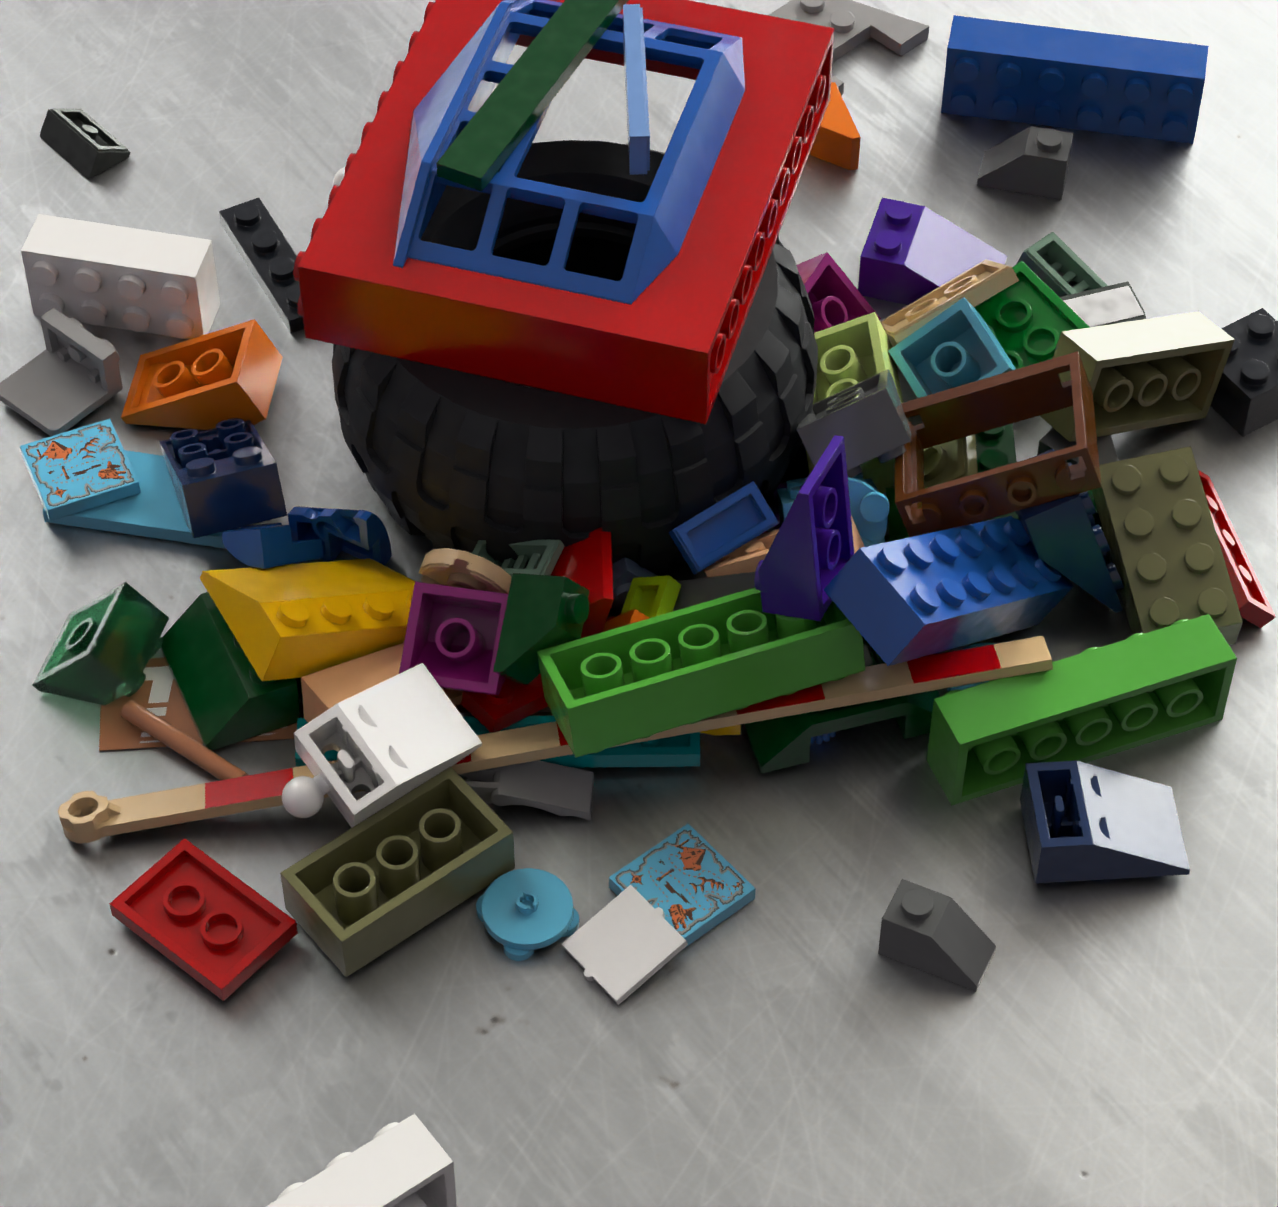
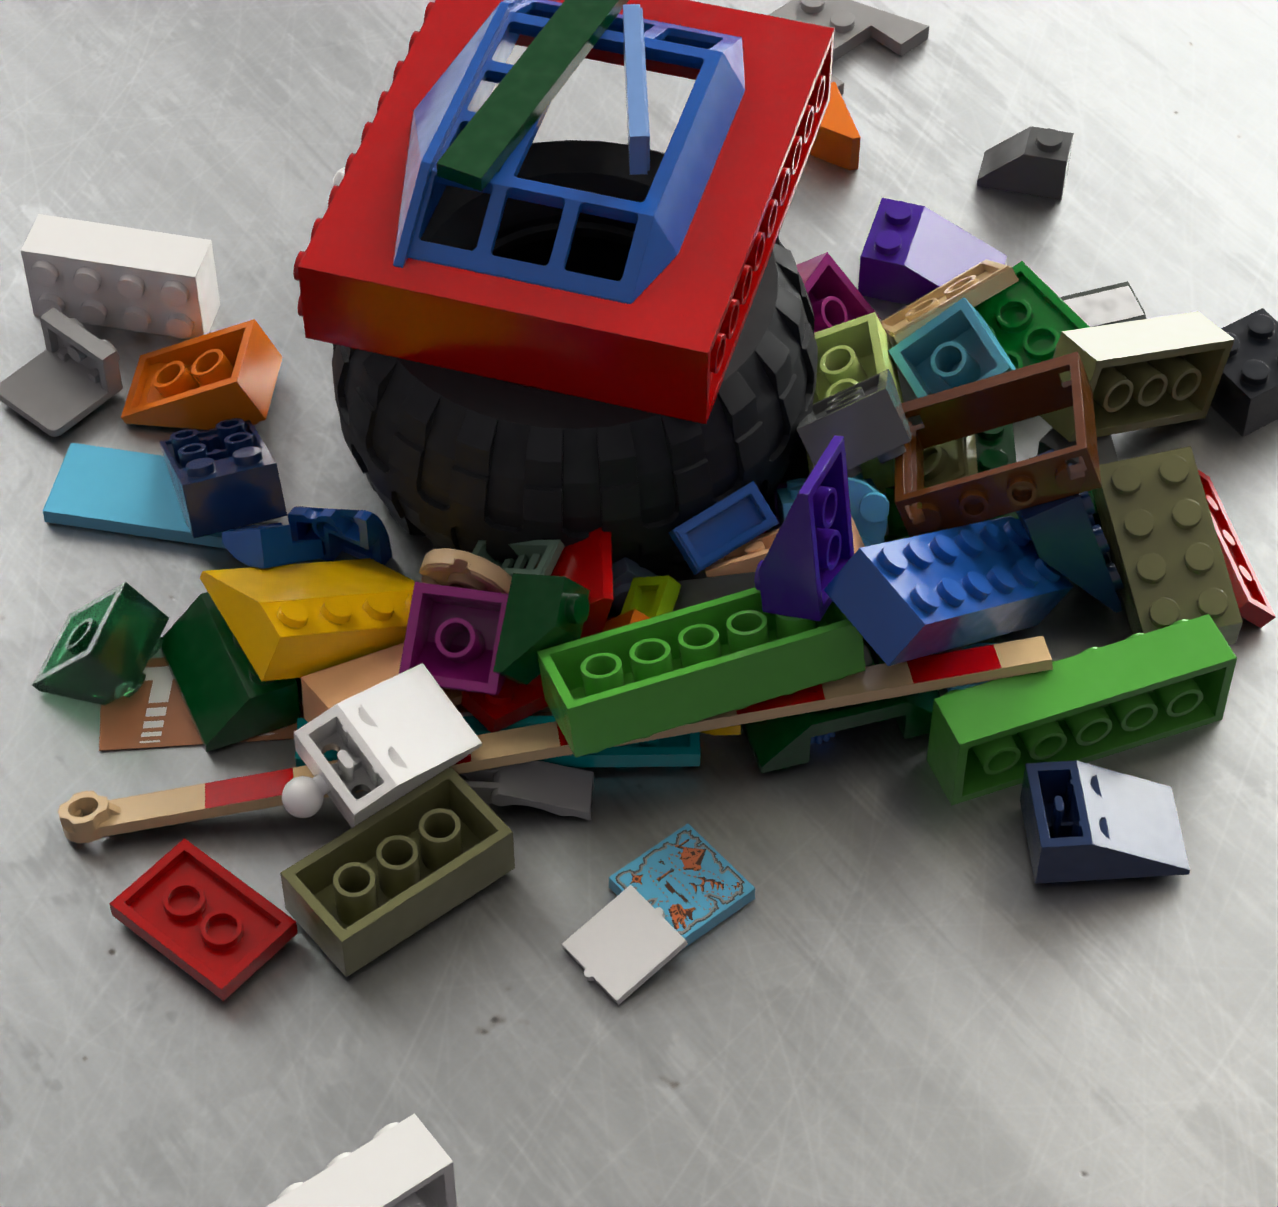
medium azure tile [20,419,141,521] -> none
pearl dark grey slope [40,108,131,178] -> none
nougat bar [121,700,249,780] -> none
black plate [219,198,304,334] -> none
medium azure piece [476,868,579,961] -> none
dark grey slope [878,879,996,992] -> none
blue brick [941,15,1209,144] -> none
sand green slope [1017,232,1108,297] -> none

